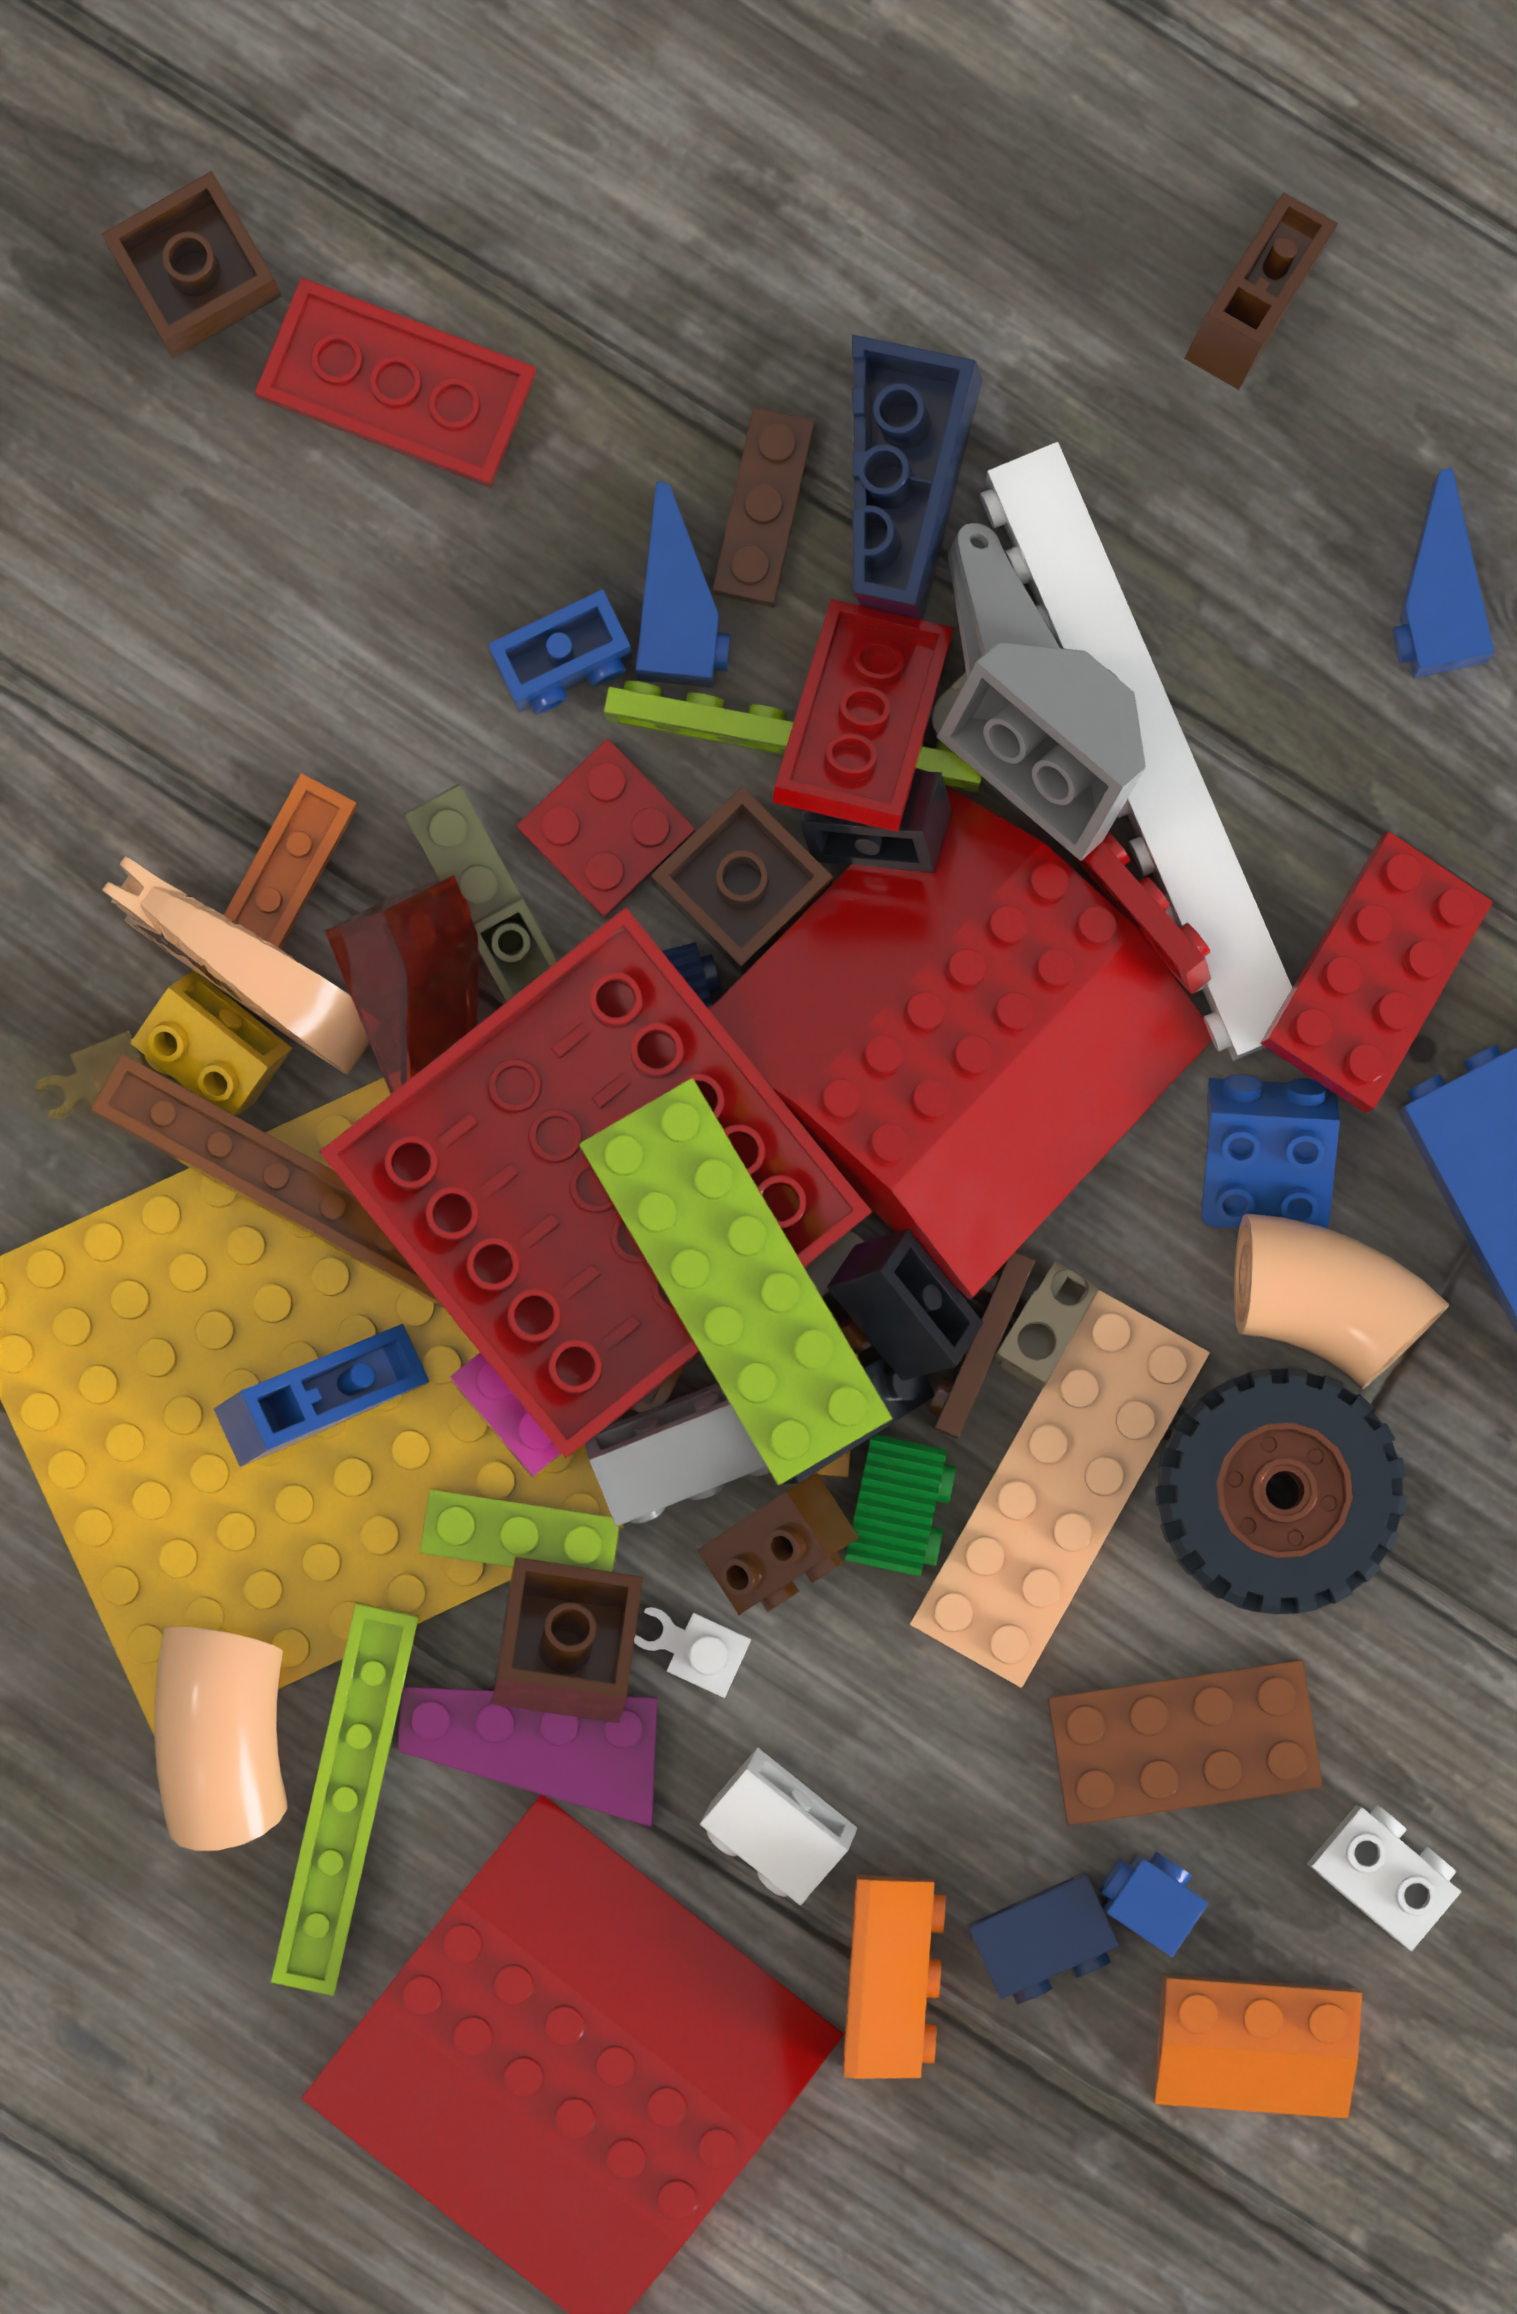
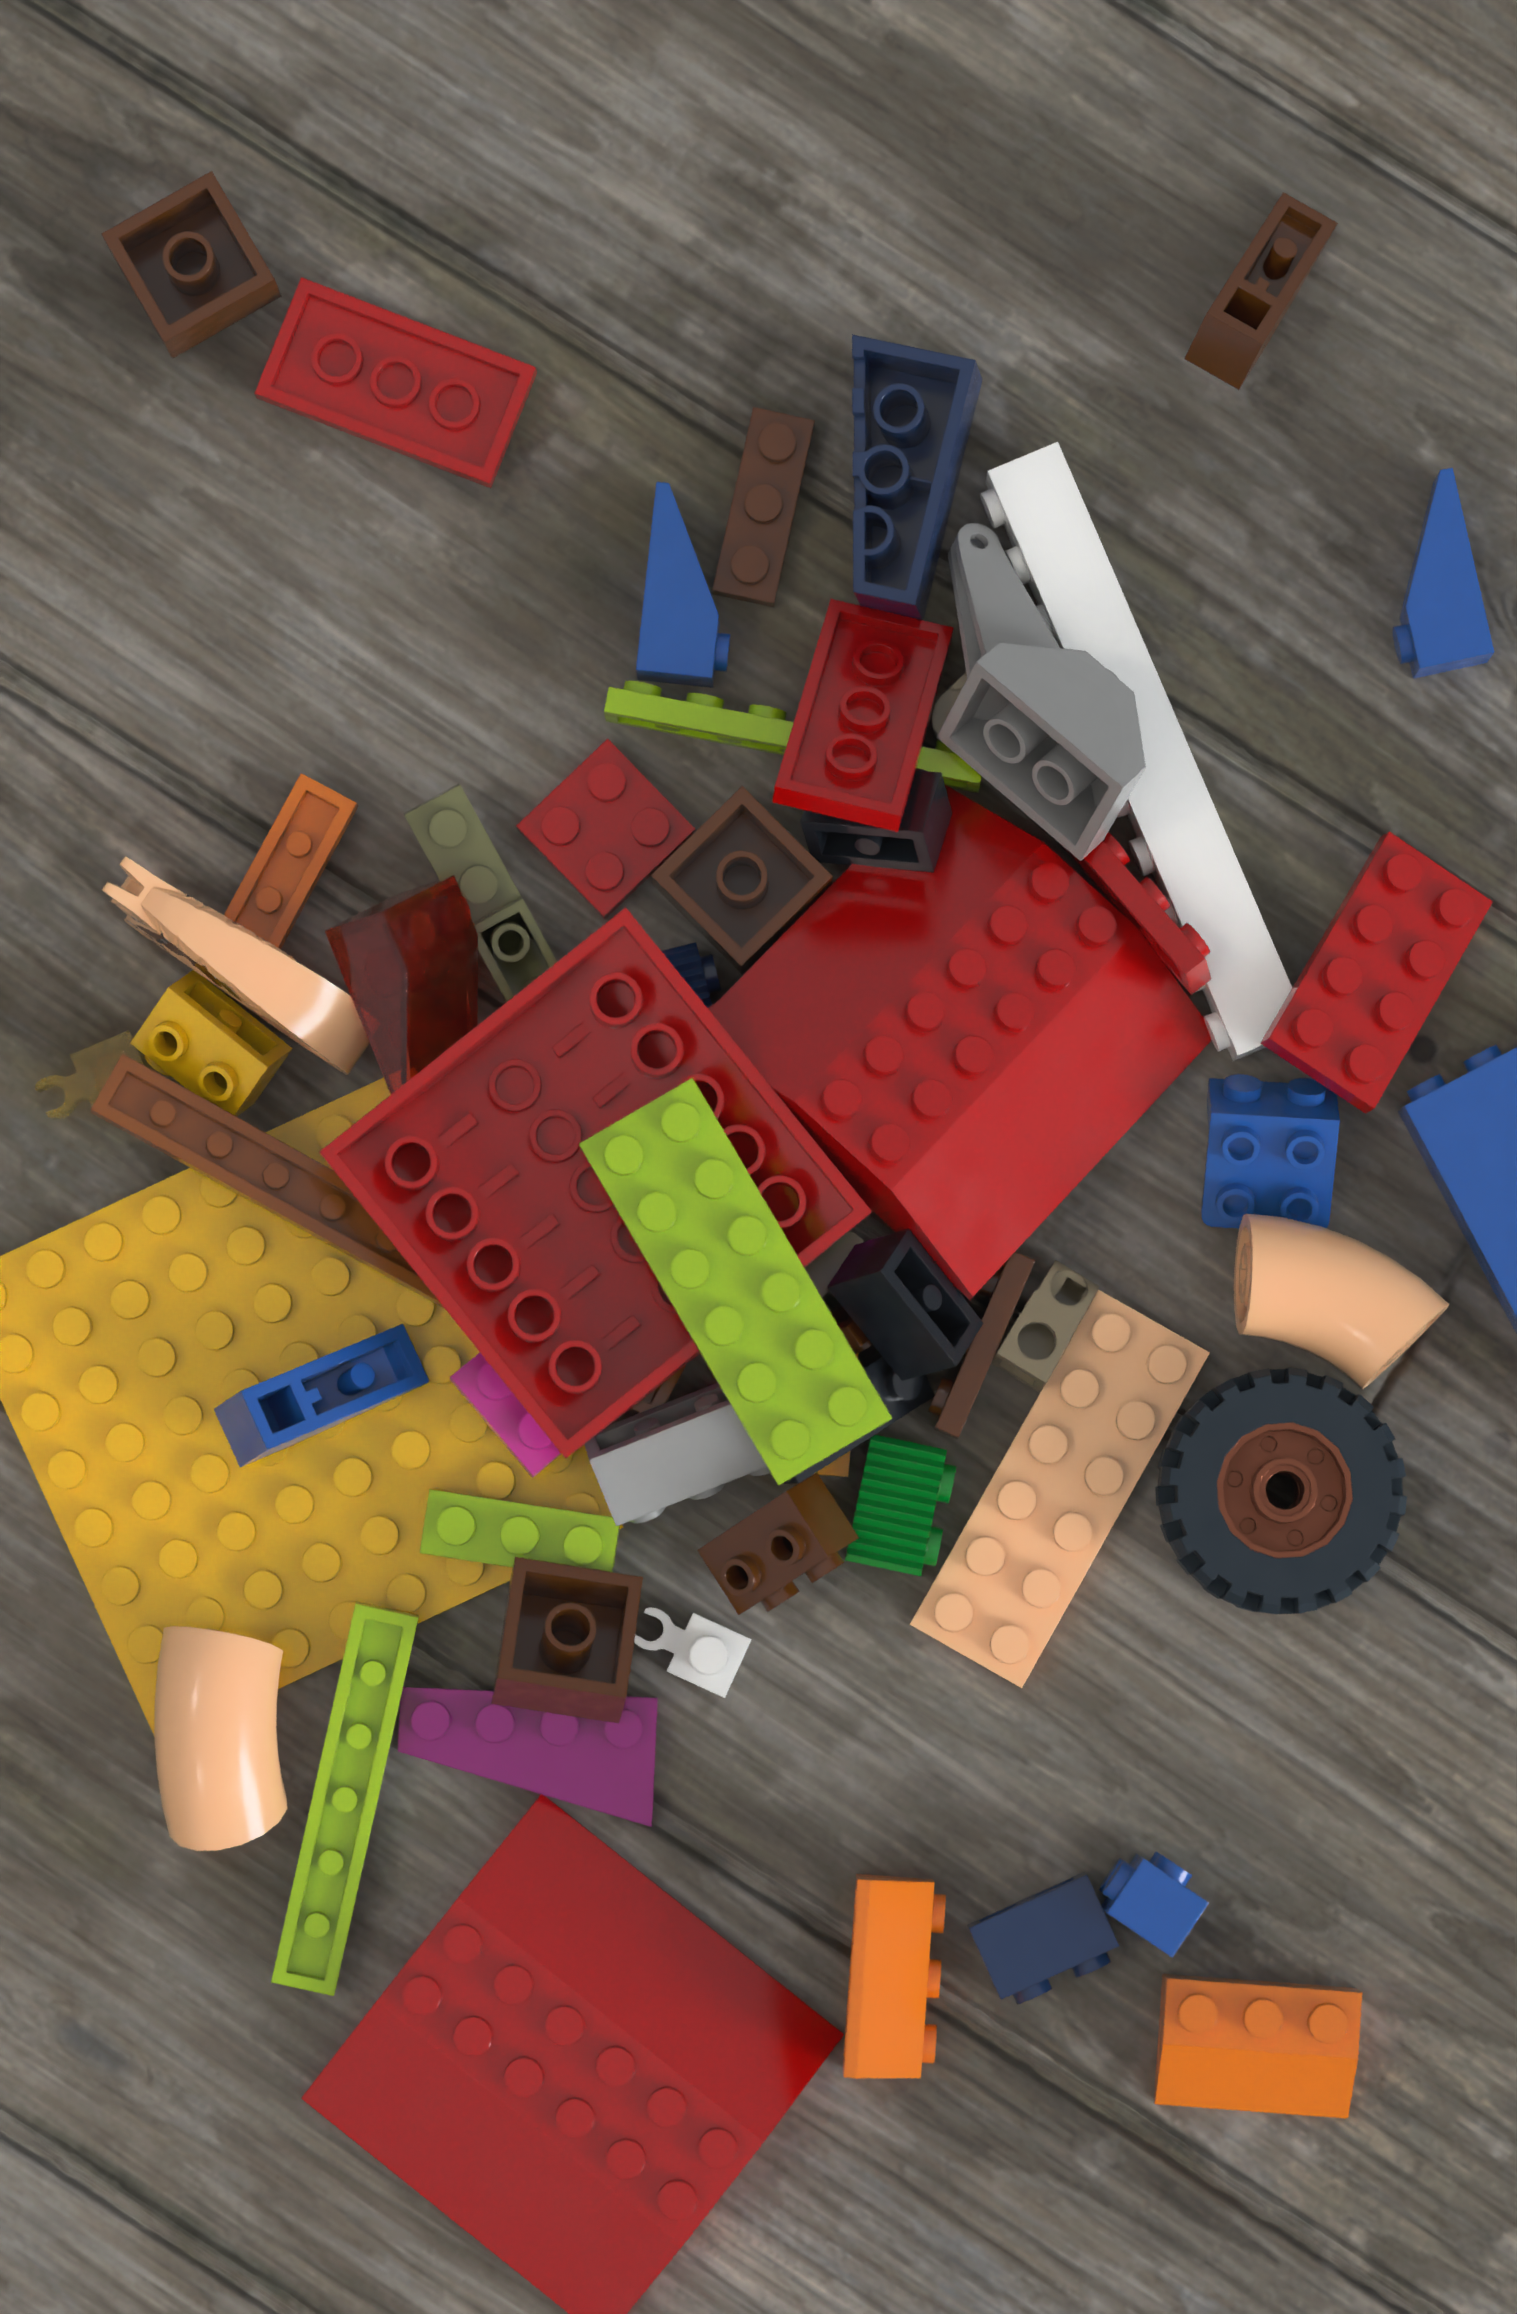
blue brick [487,589,633,715] -> none
white brick [700,1747,858,1906] -> none
dark orange plate [1048,1660,1323,1826] -> none
white brick [1307,1805,1461,1951] -> none

